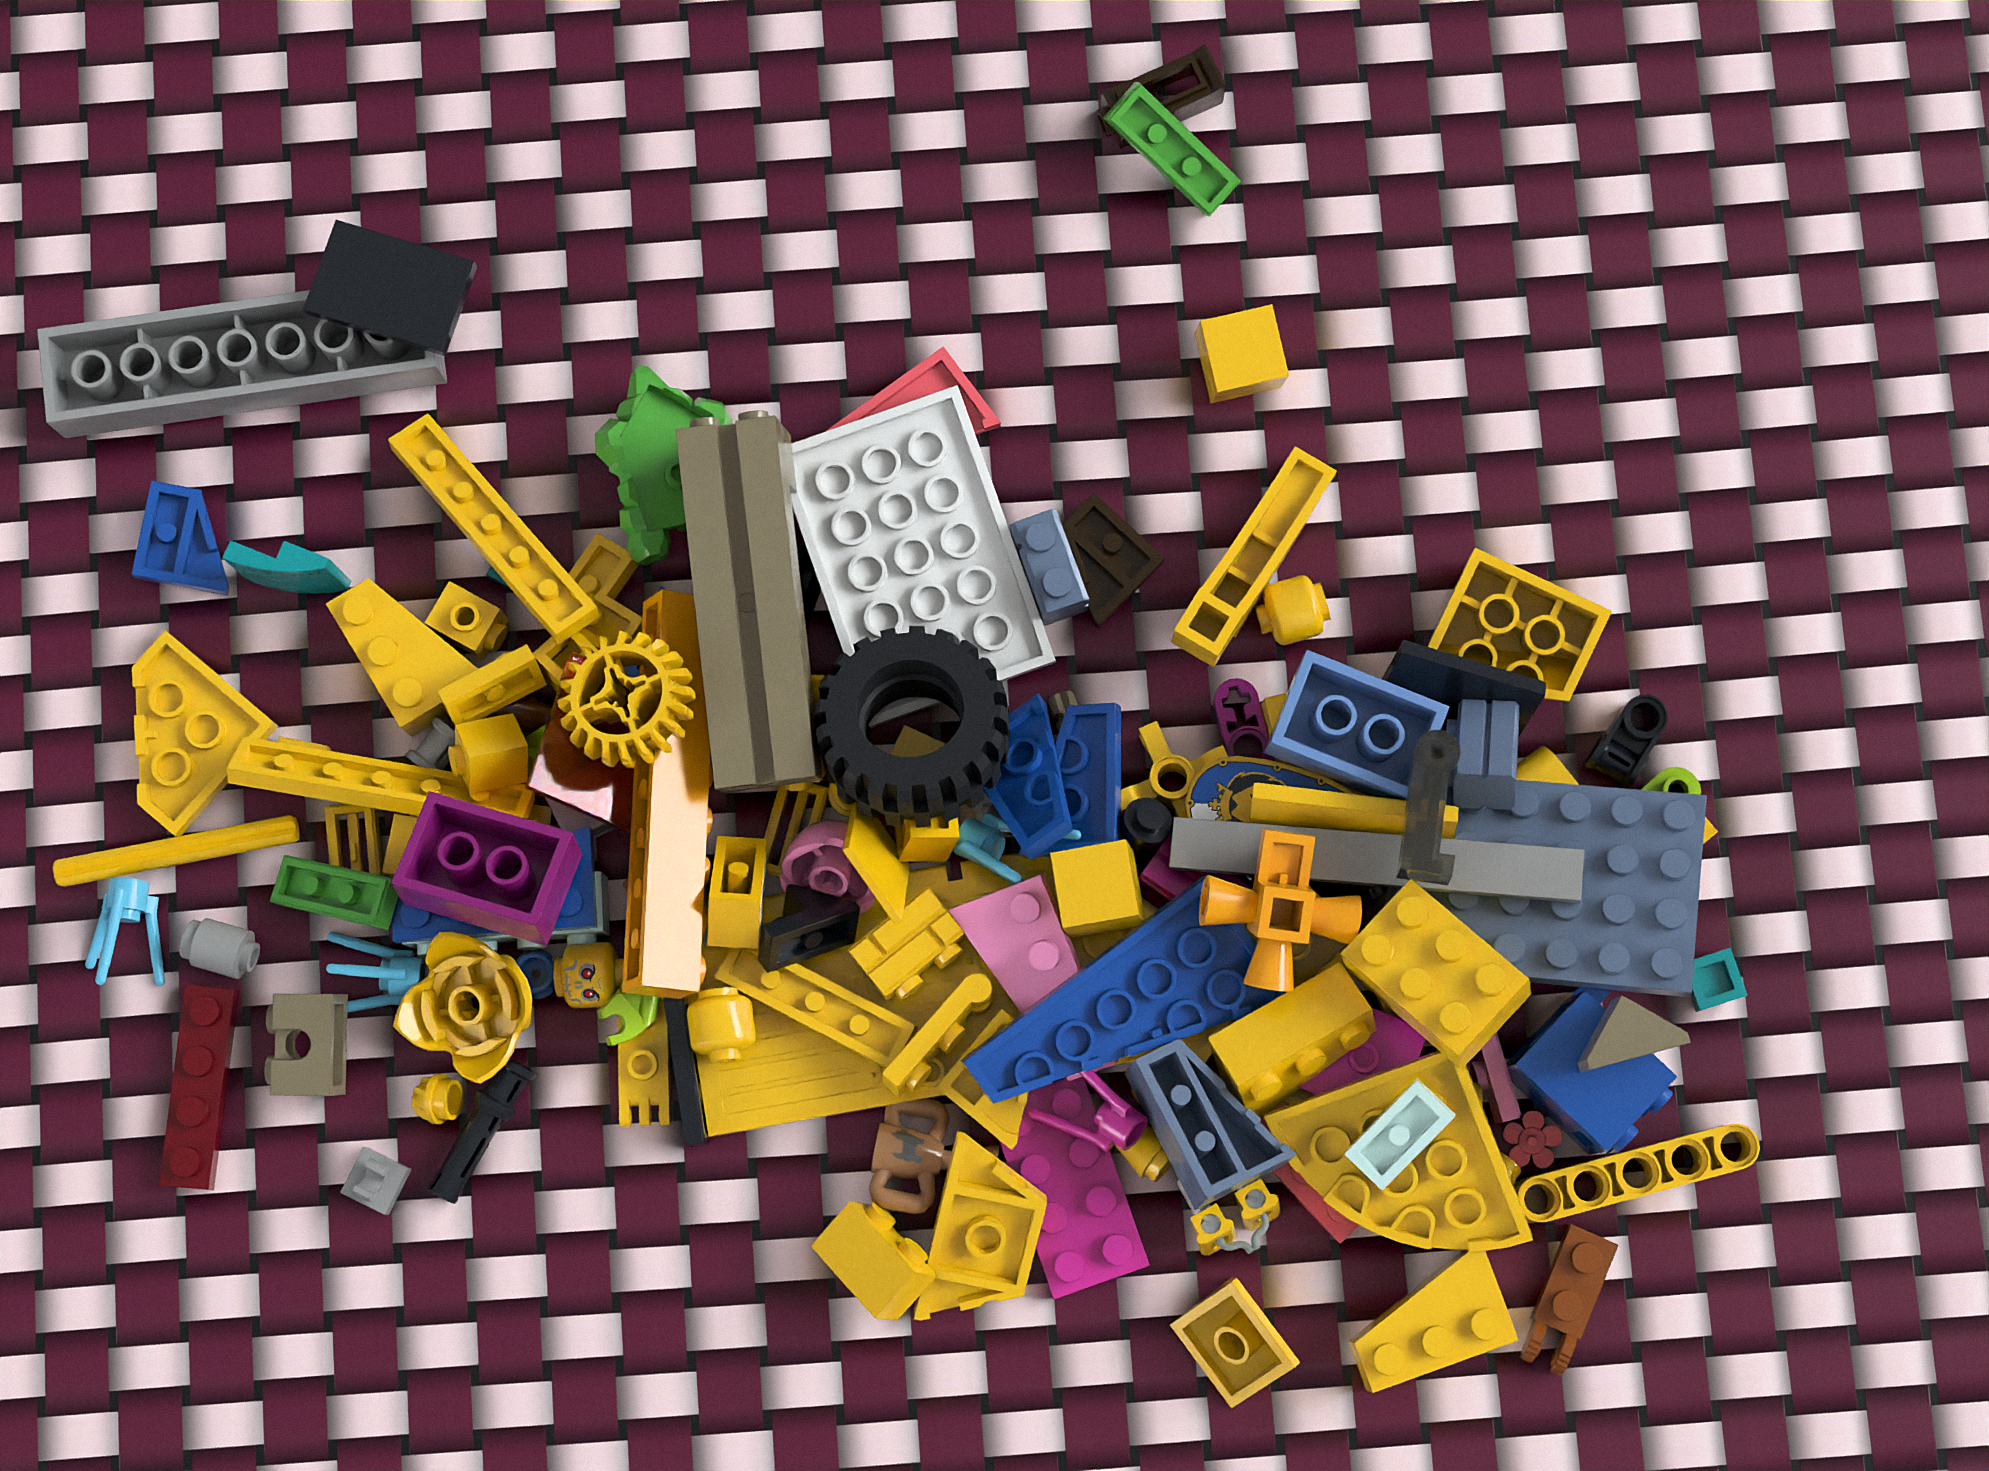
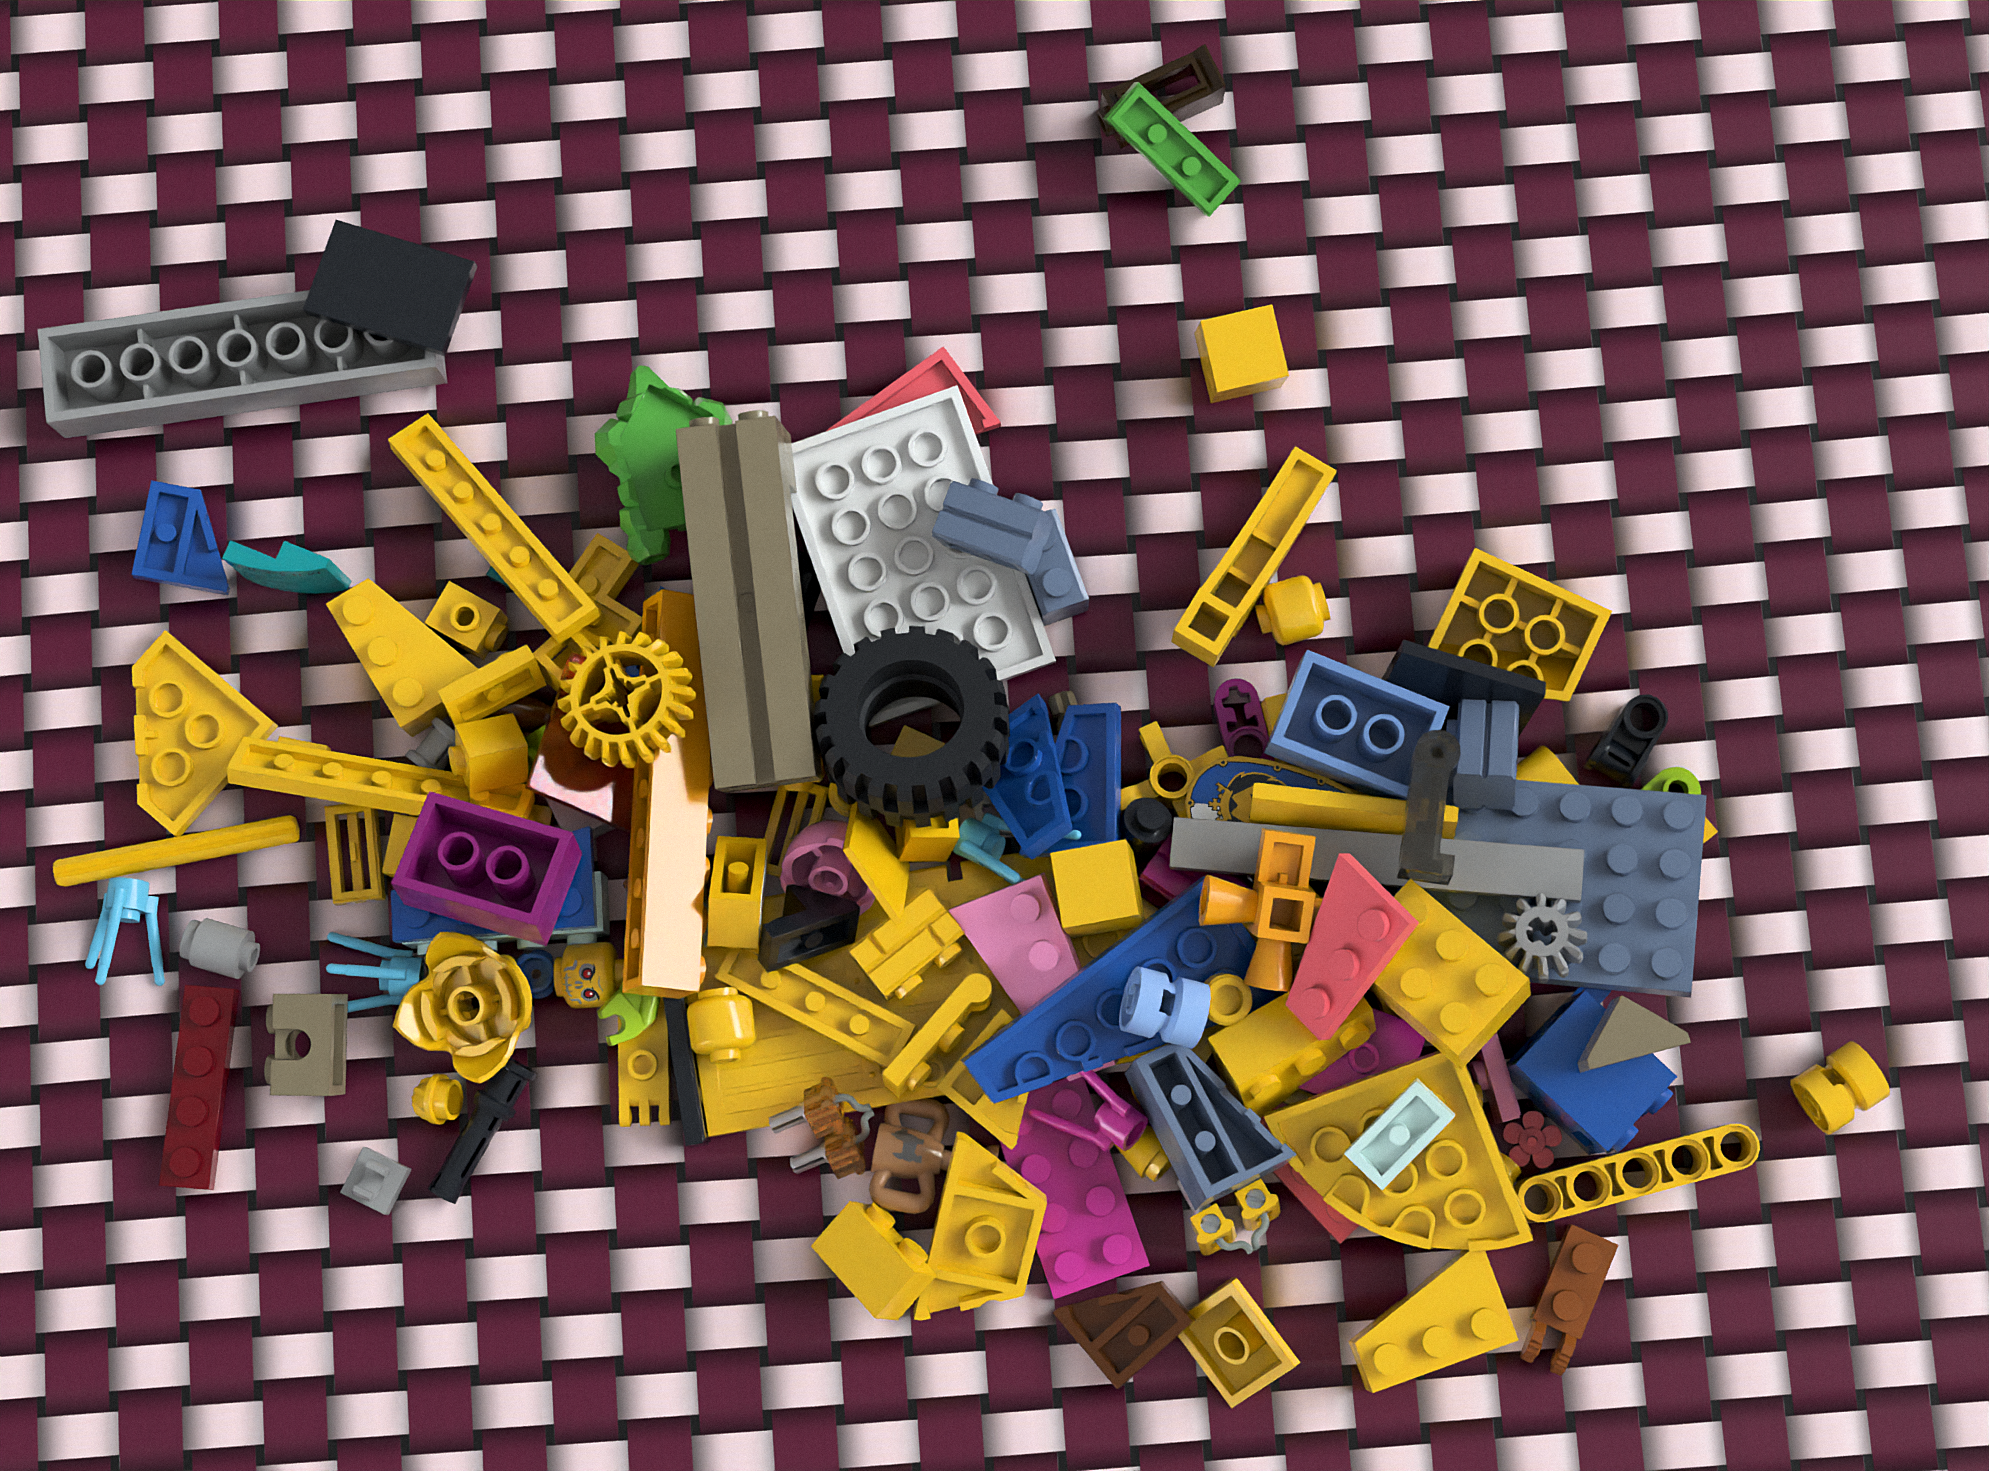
bright green tile [270,855,399,931] -> none
dark brown wing [1062,492,1165,629] -> none
teal plate [1691,948,1747,1012] -> none
none -> clear orange piece [769,1076,874,1179]
none -> sand blue brick [932,478,1053,575]
none -> reddish brown wing [1053,1281,1196,1389]
none -> light blue wheel [1119,966,1211,1049]
none -> yellow tile [1204,973,1252,1026]
none -> coral wing [1286,853,1419,1040]
none -> light grey gear [1497,893,1587,984]
none -> yellow wheel [1790,1041,1890,1135]

